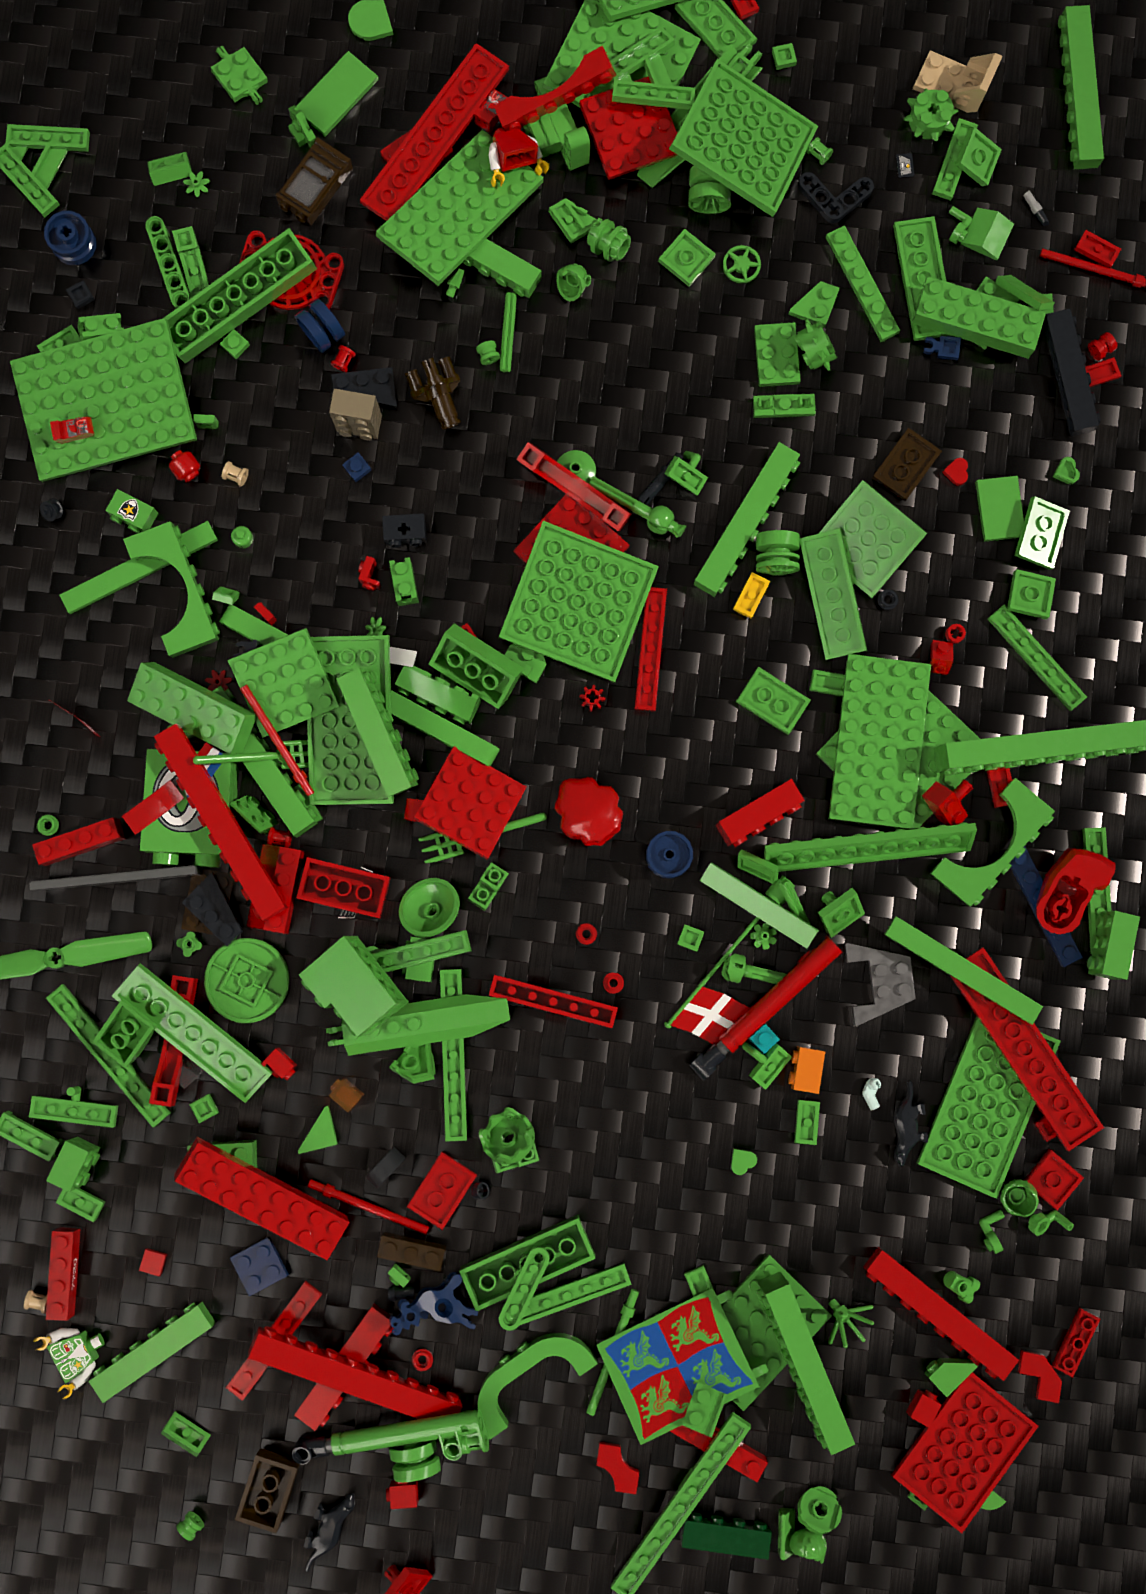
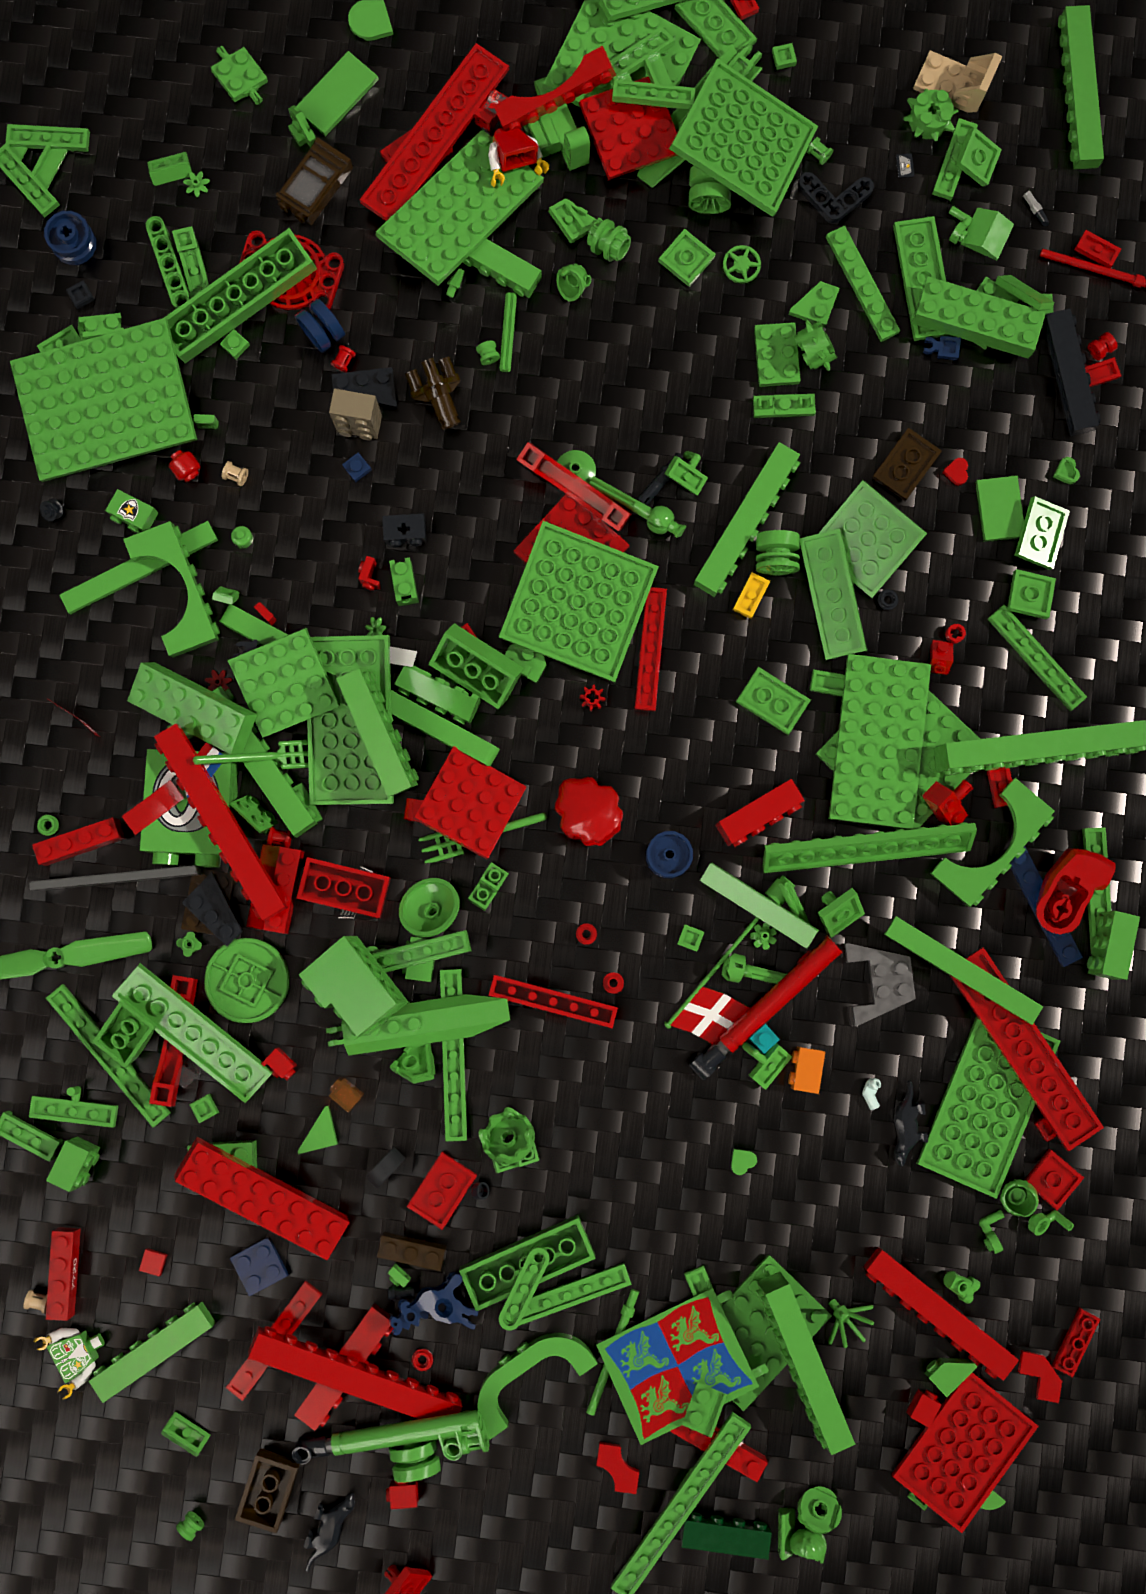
red leg [50,417,94,444] -> none
bright green plate [56,1188,105,1222] -> none
red bar [240,684,314,797] -> none
red bar [308,1179,429,1235] -> none
bright green tile [738,850,779,884] -> none
bright green plate [794,1100,820,1145] -> none

